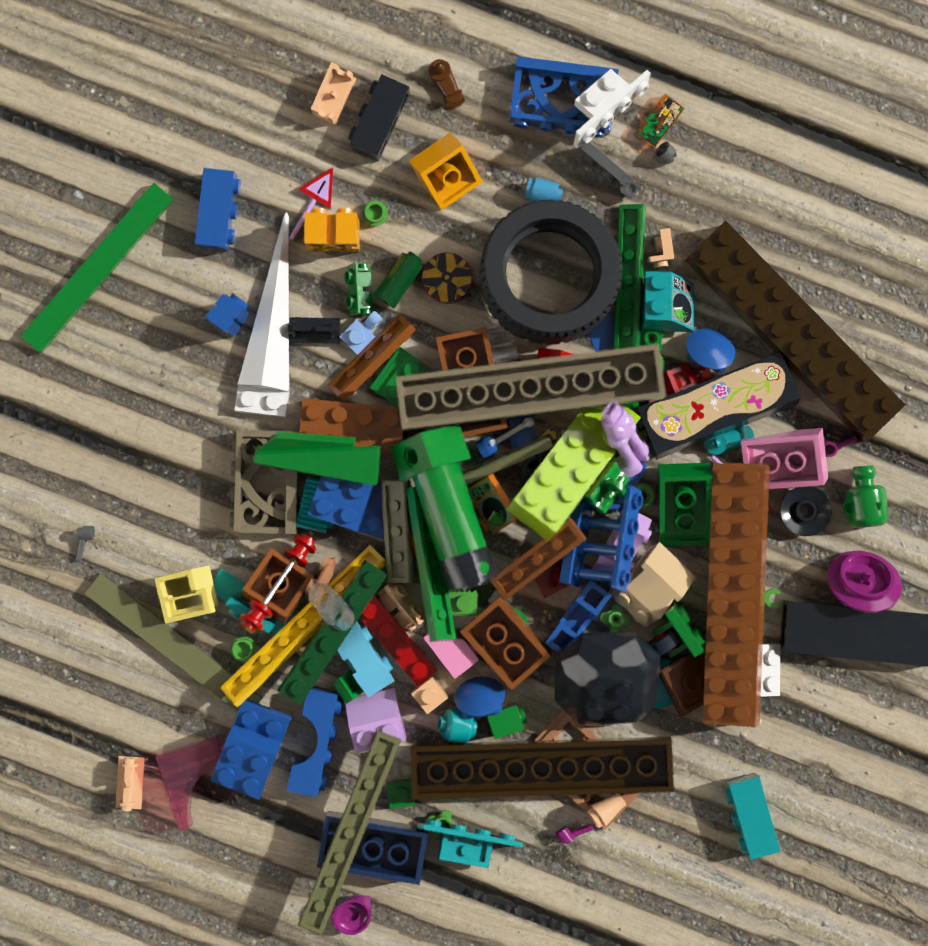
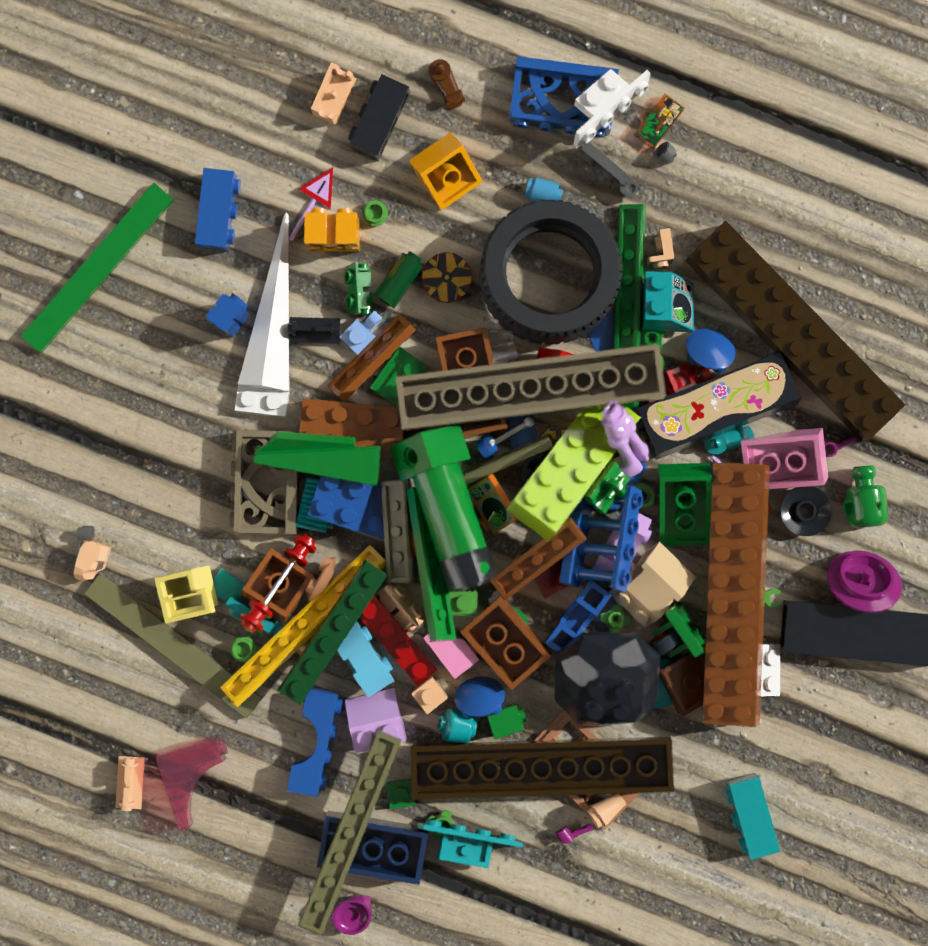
blue bracket [211,699,292,799] -> none
clear beam [309,582,354,631] -> none
green plate [332,670,364,704] -> none
none -> light nougat rock [74,540,111,582]

